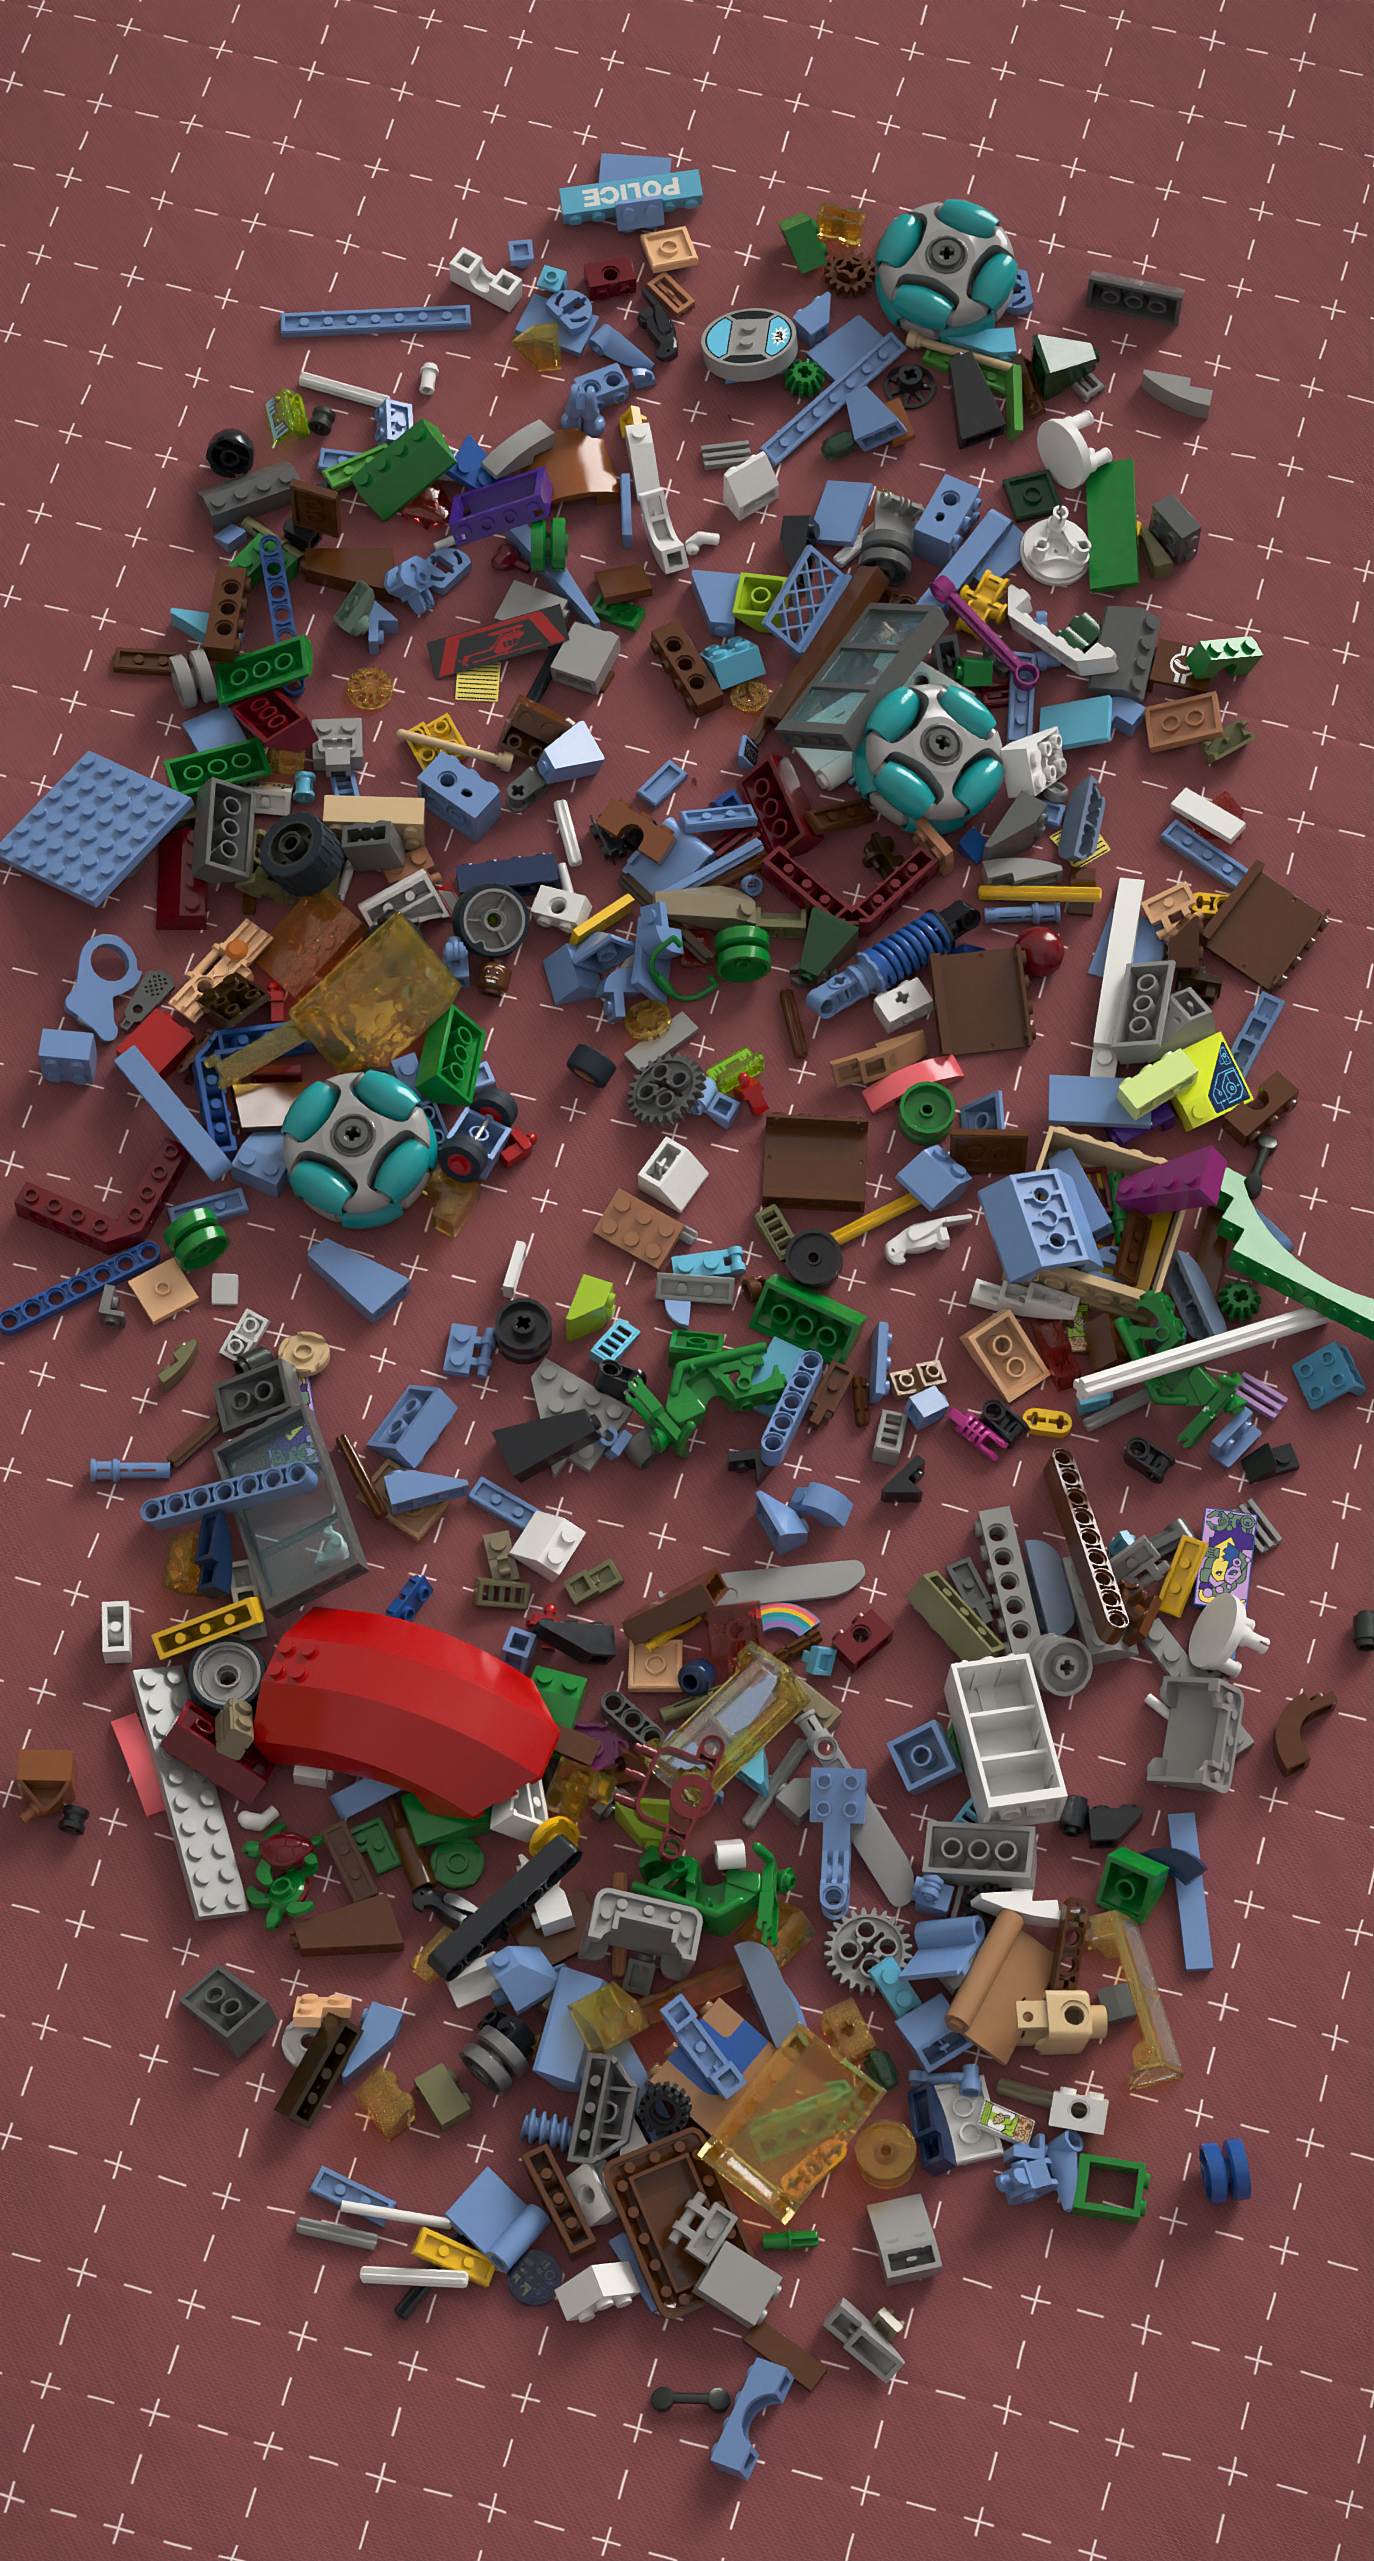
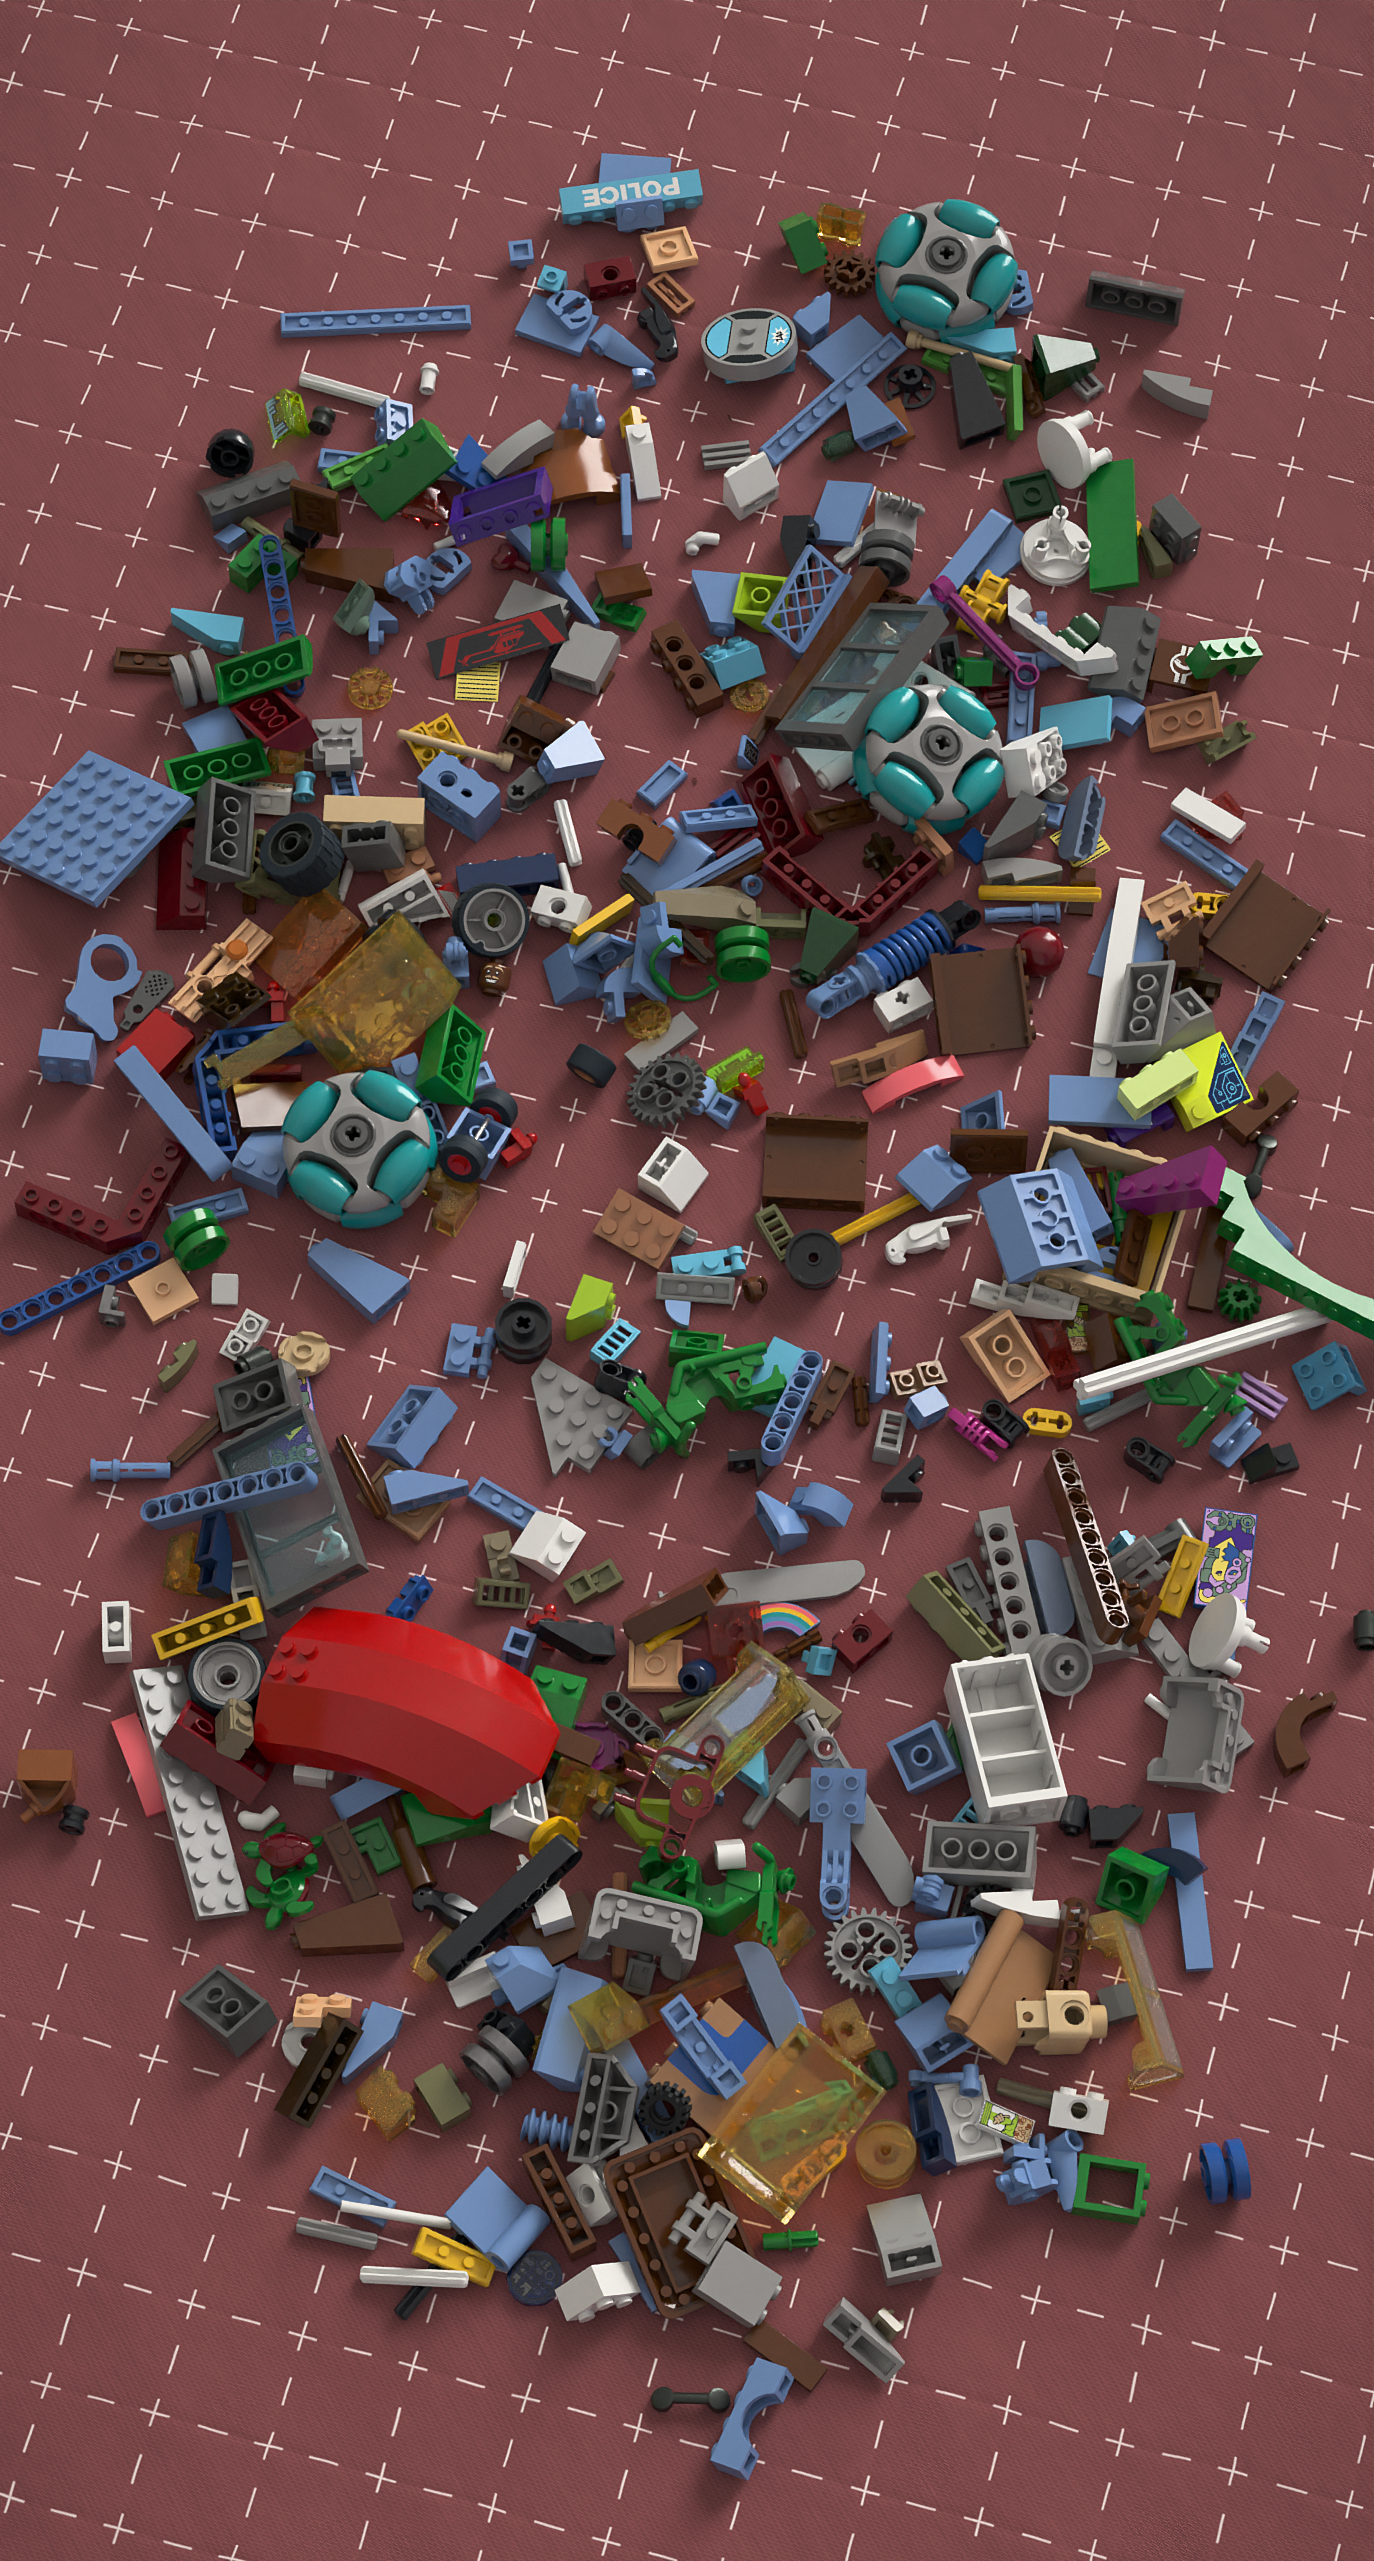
reddish brown brick [203,565,252,663] -> none
green tile [430,1838,485,1891] -> none
white arch [449,247,522,312] -> none
black slope [492,1408,603,1483] -> none
clear yellow slope [510,322,562,372] -> none
medium blue brick [574,363,629,411] -> none
black hinge [589,814,628,866] -> none
white arch [638,487,689,574] -> none
green slope [749,1273,868,1365] -> none
green gear [784,358,825,399] -> none
green wheel [897,1081,956,1146] -> none
medium blue piece [913,474,982,569] -> none
sand blue brick [1166,1250,1227,1340] -> none
light grey tile [1232,1498,1282,1556] -> none

